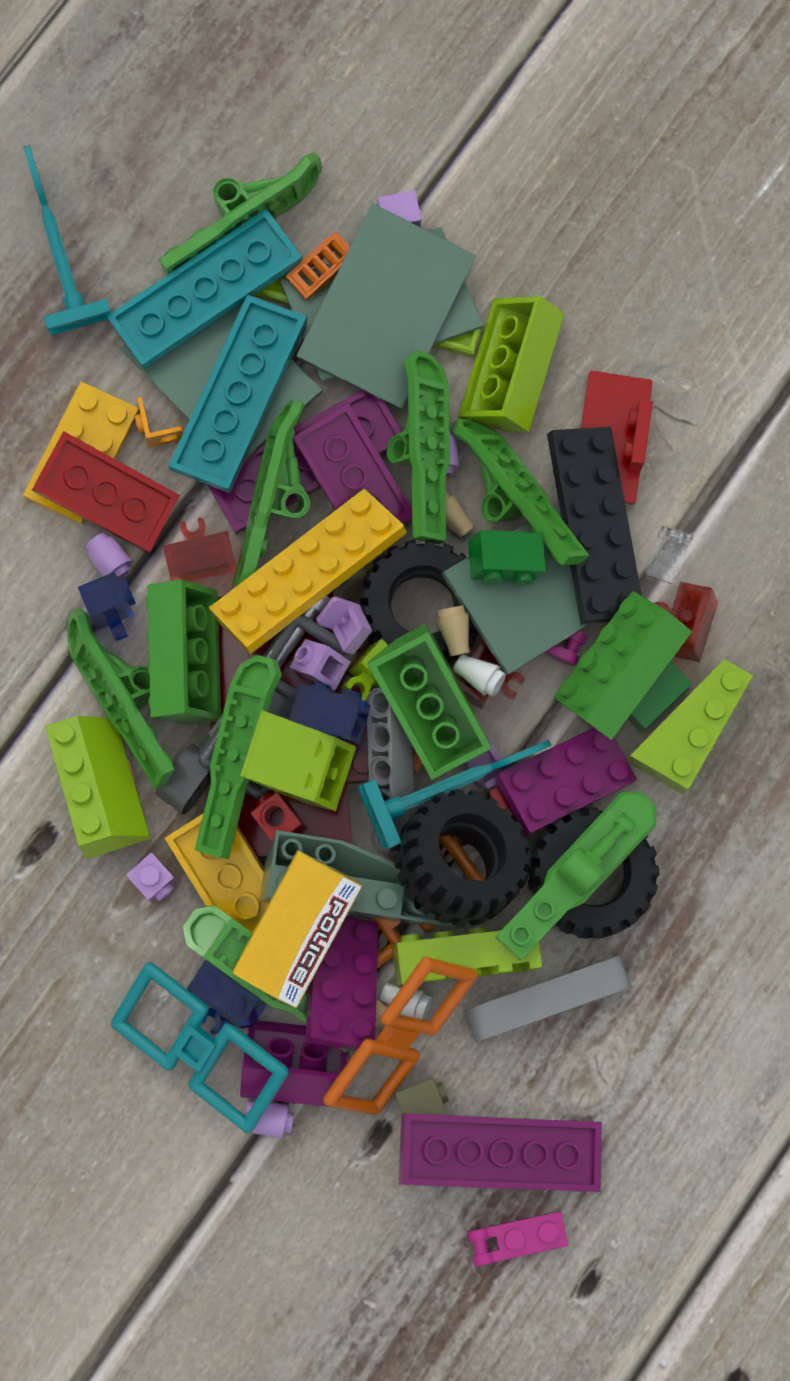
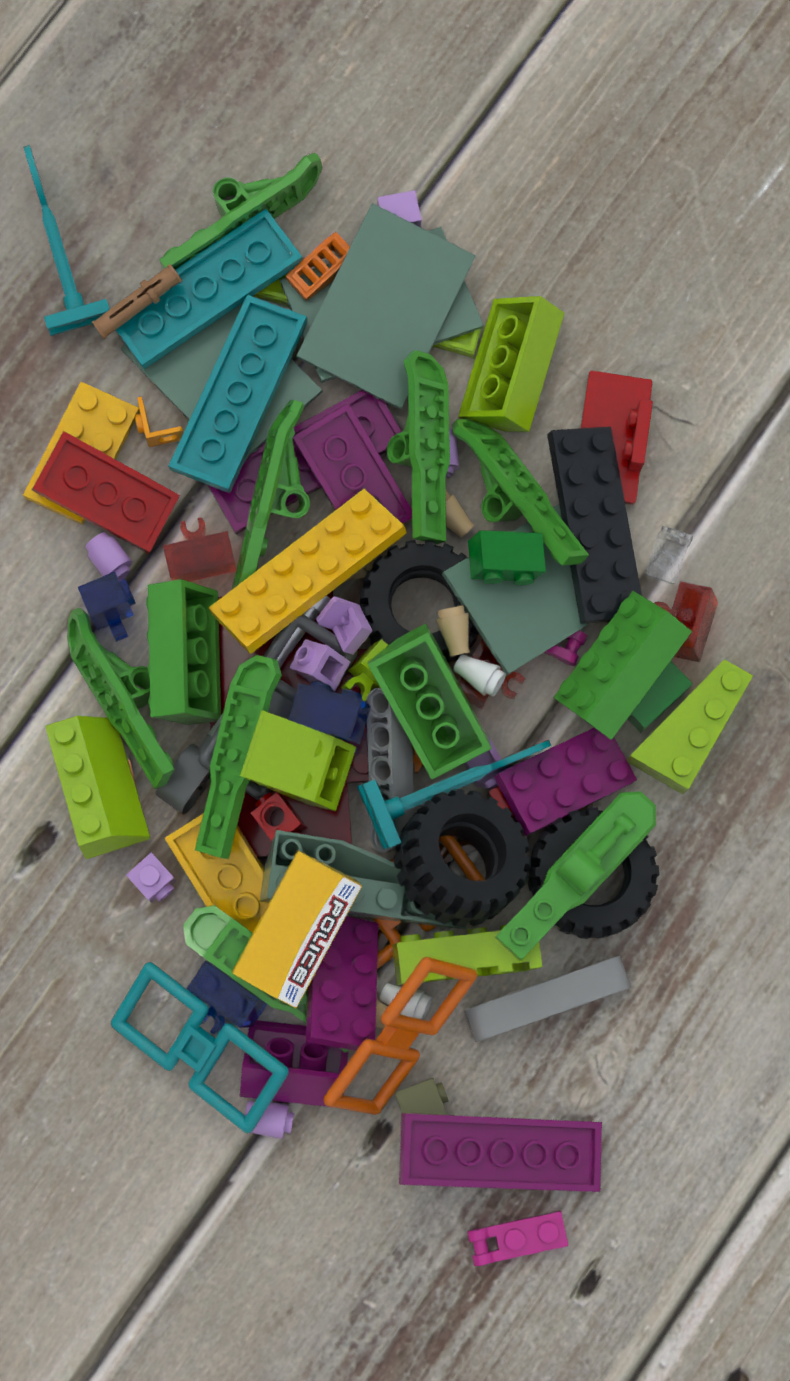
none -> medium nougat pin [92,264,182,339]

